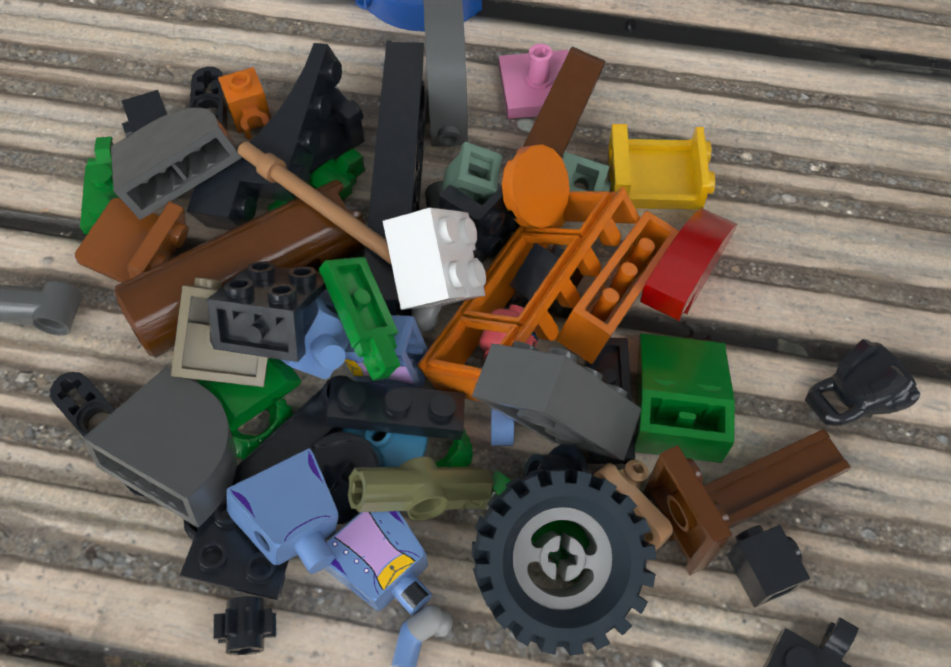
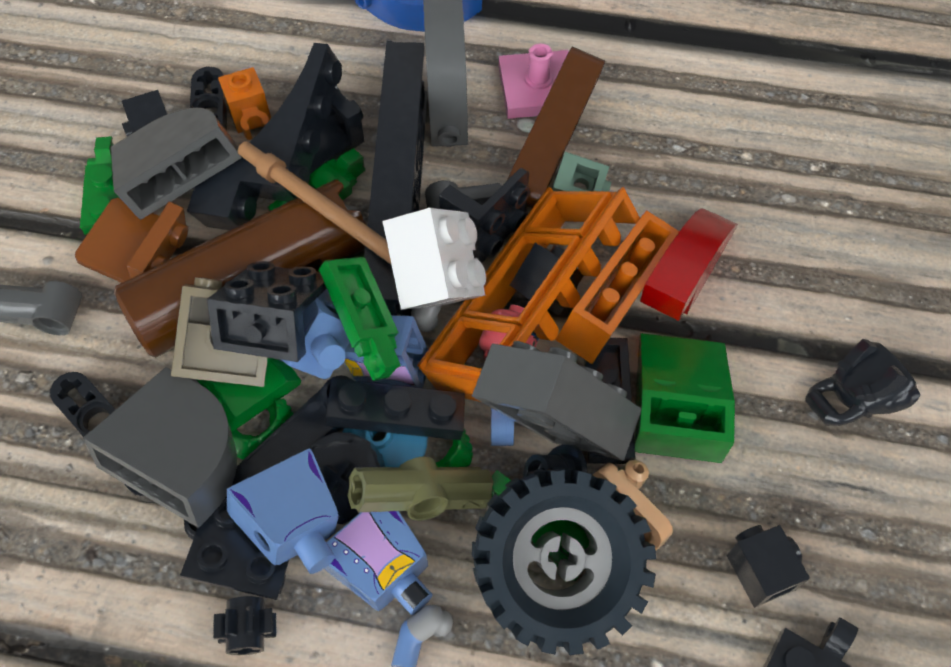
sand green brick [441,142,503,205] -> none
orange tile [502,144,570,228] -> none
yellow panel [607,124,715,210] -> none
reddish brown bracket [643,429,852,576] -> none

